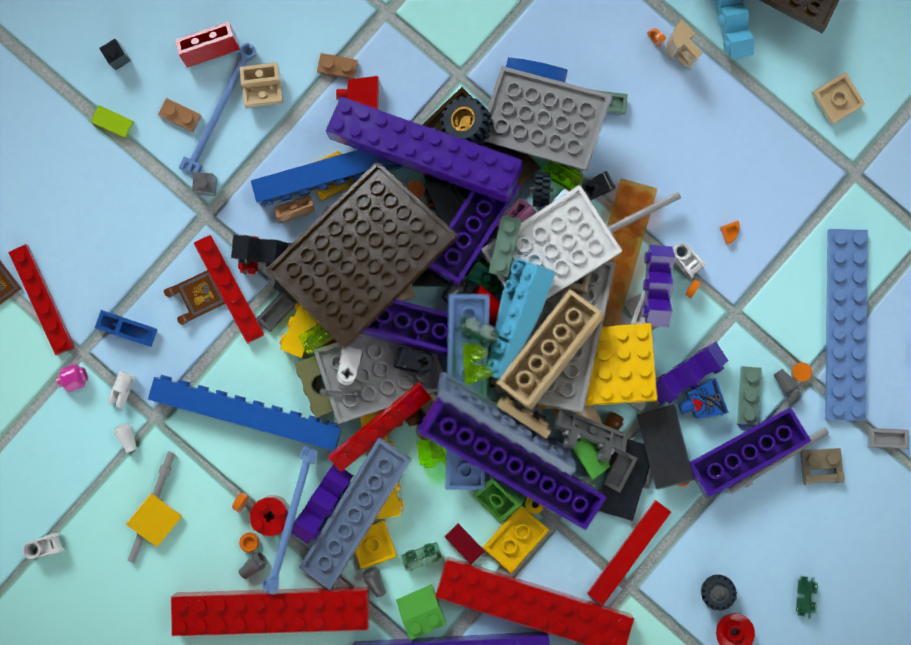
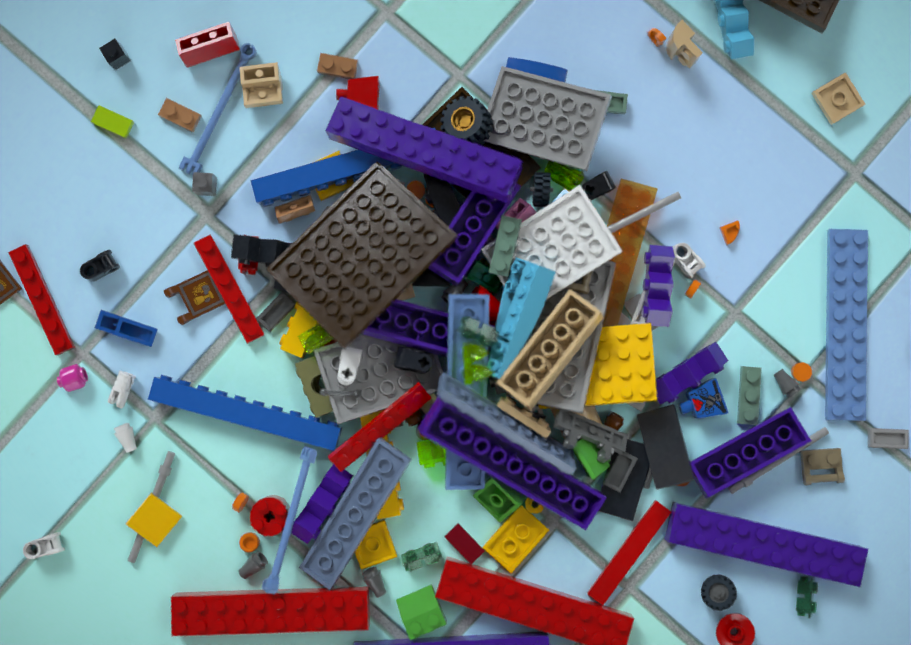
none -> black piece [80,250,120,281]
none -> dark purple brick [665,502,868,587]

